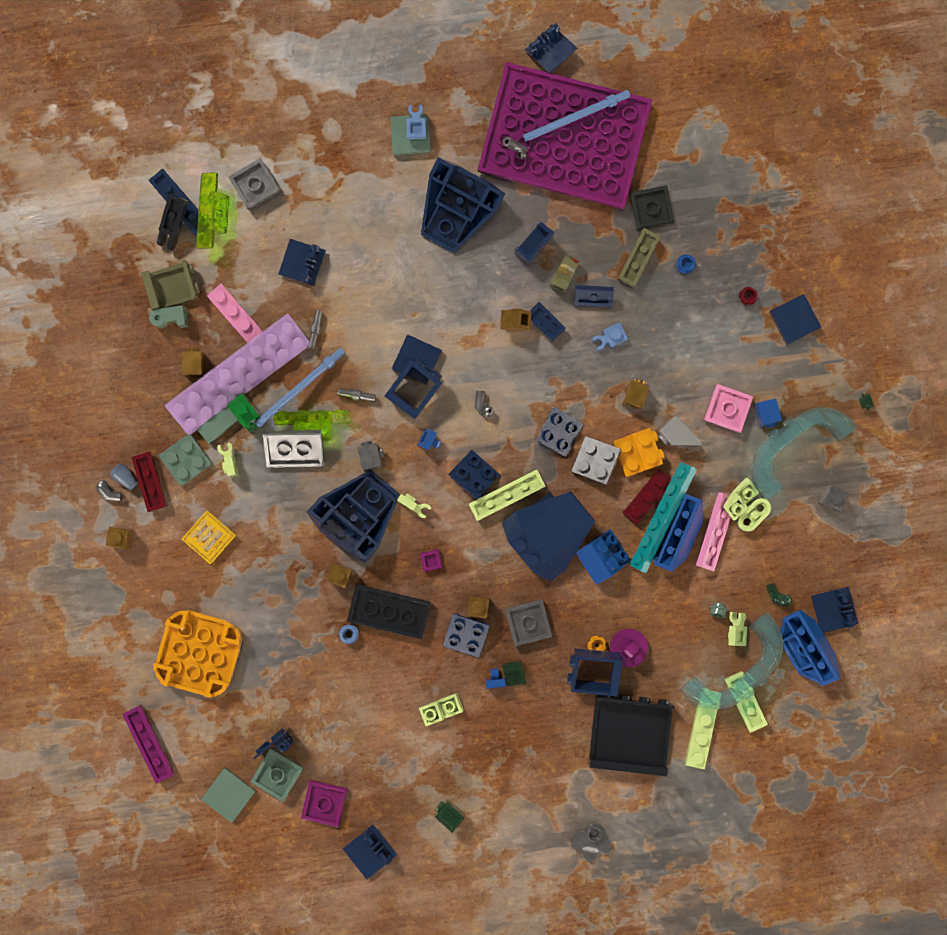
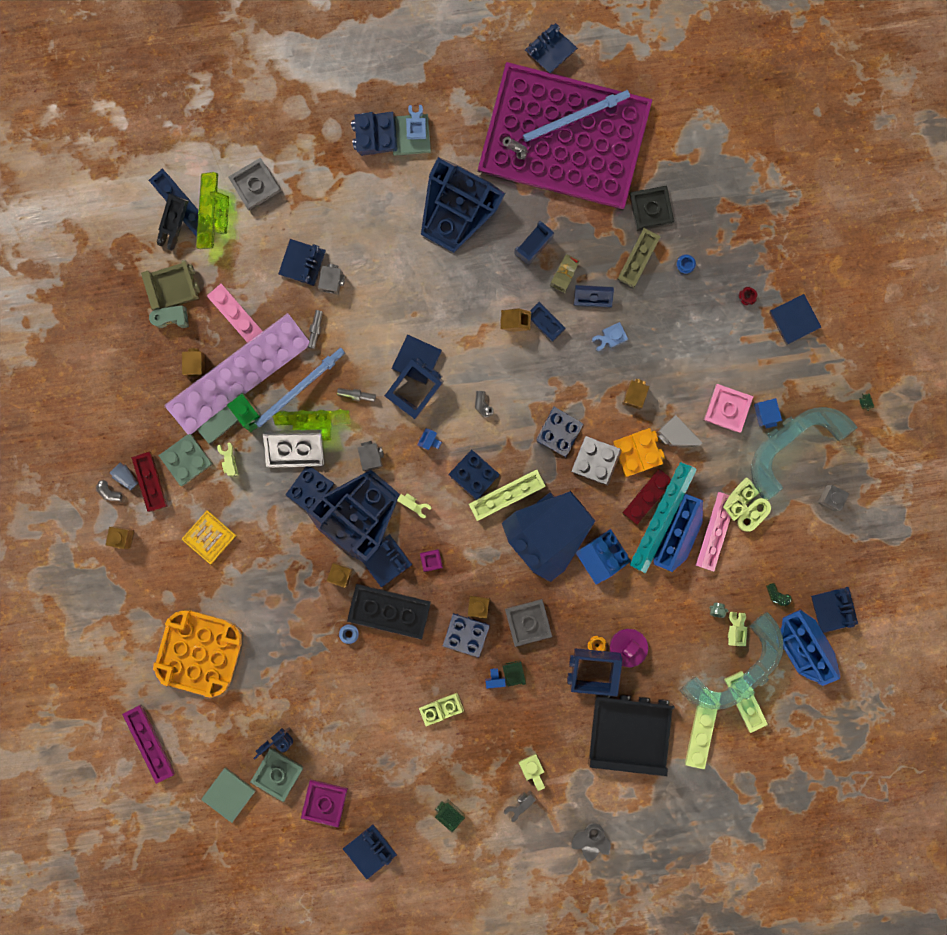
none -> dark blue hinge [286,467,334,511]
none -> flat silver brick [318,264,345,295]
none -> dark blue plate [351,111,397,156]
none -> dark blue hinge [362,534,412,587]
none -> flat silver plate [504,791,536,822]
none -> yellowish green plate [519,754,545,791]

